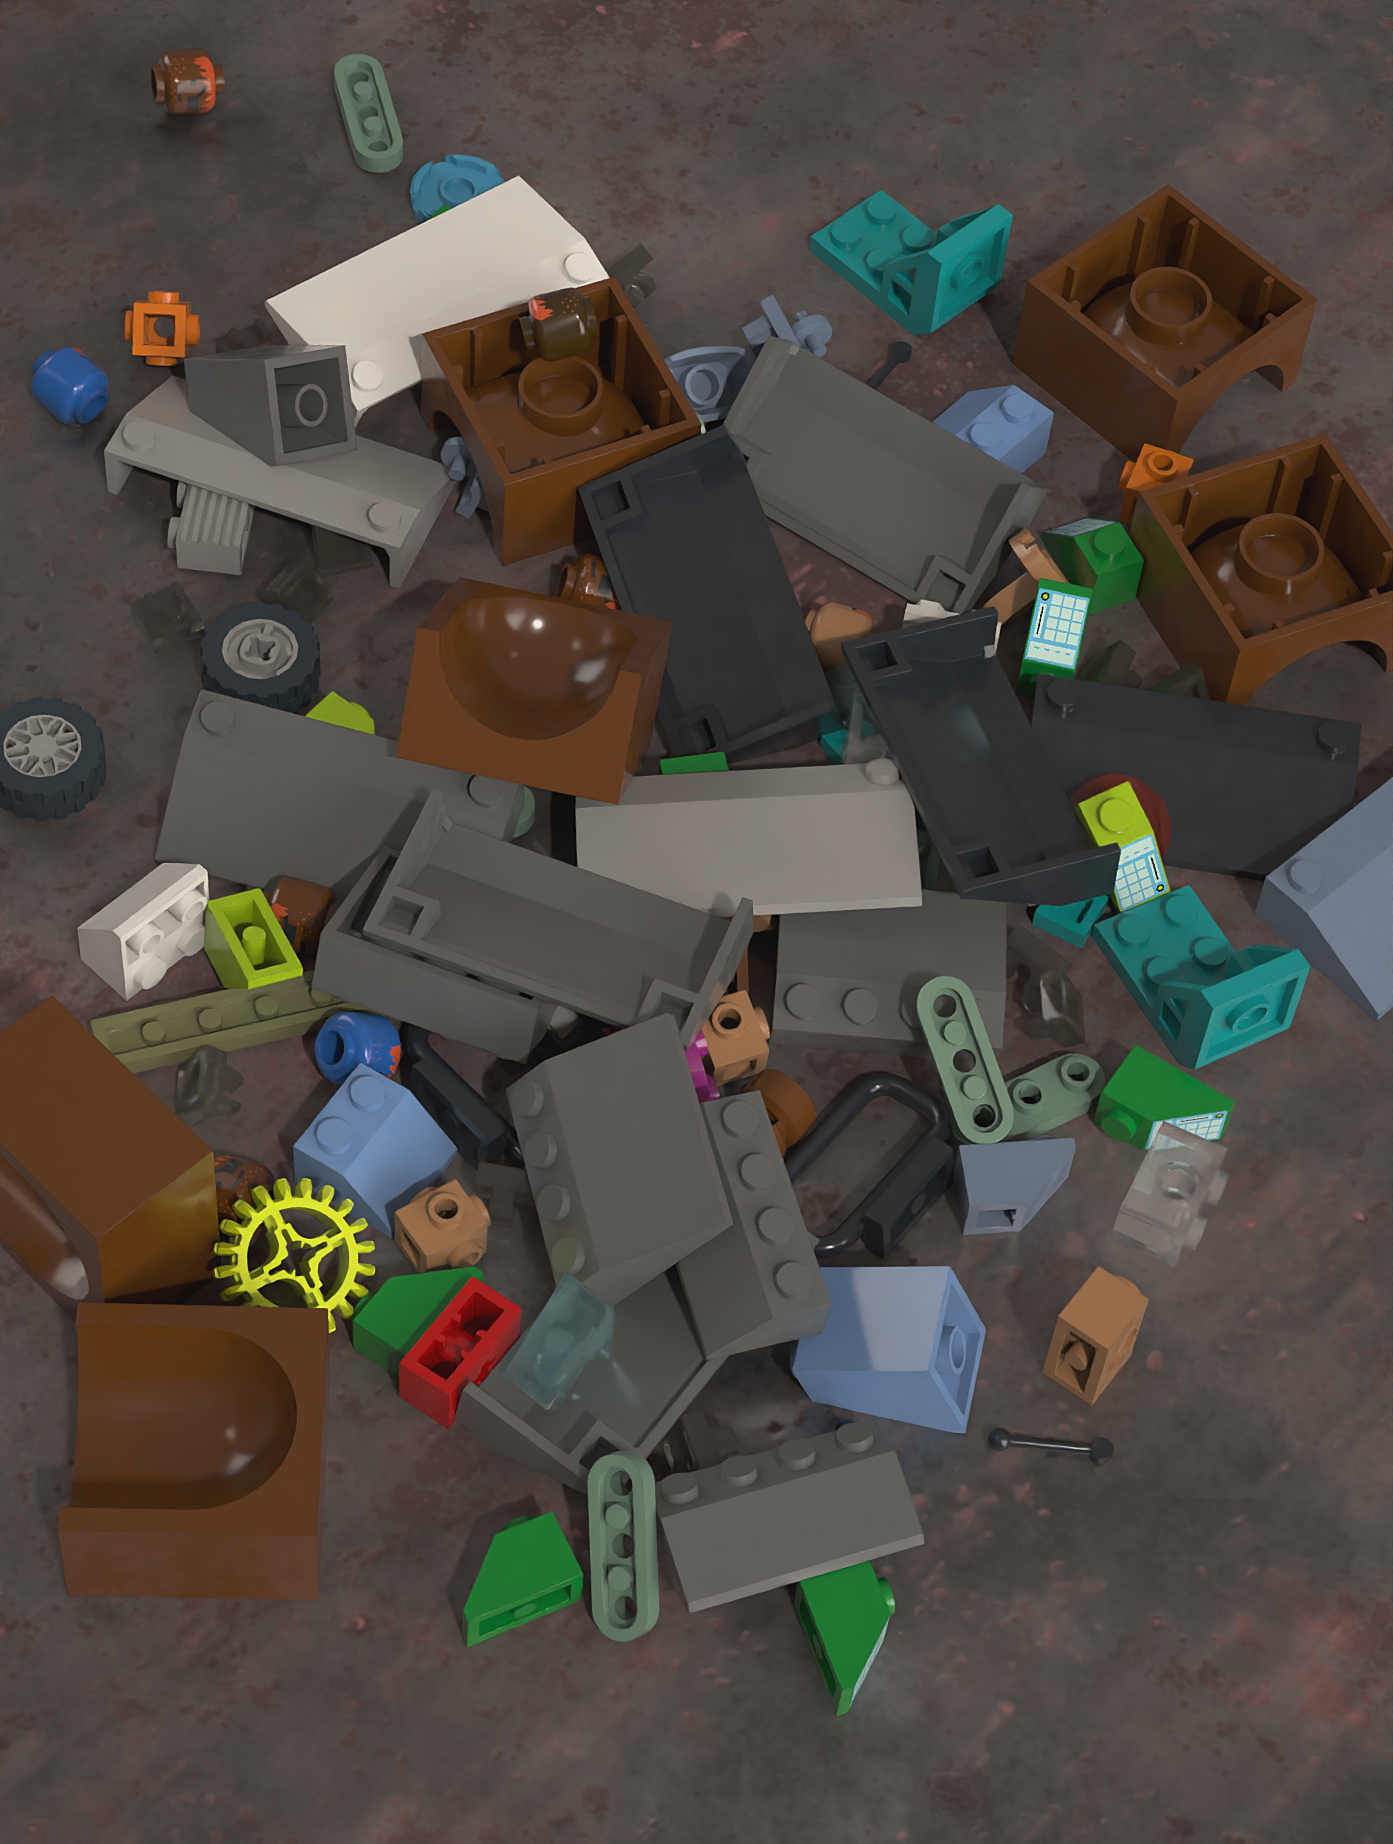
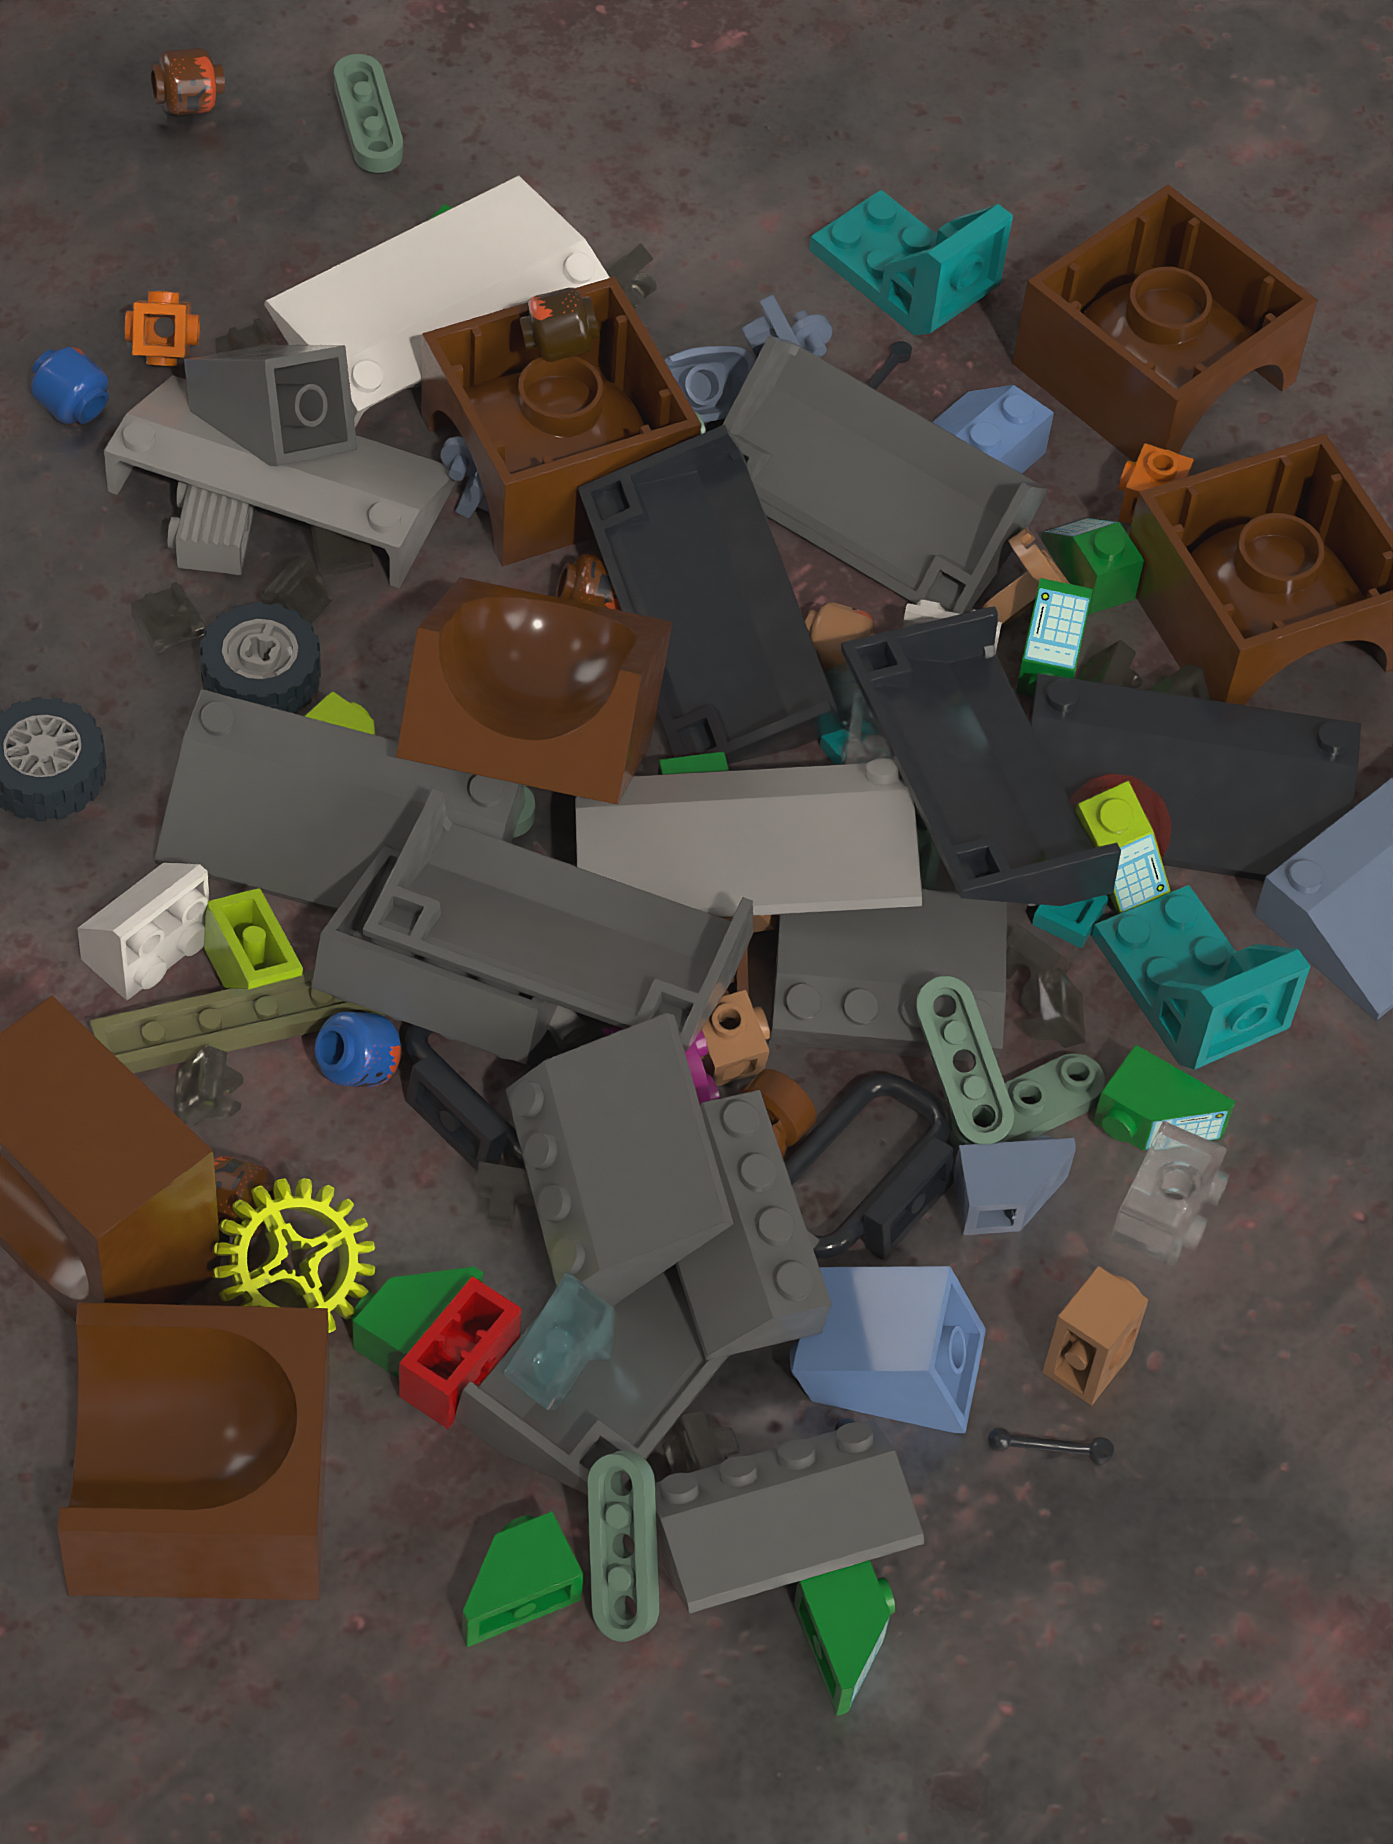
reddish brown head [262,877,341,956] -> none
medium blue slope [293,1063,457,1239] -> none
medium nougat brick [395,1179,491,1274] -> none
dark azure tile [410,154,505,224] -> none

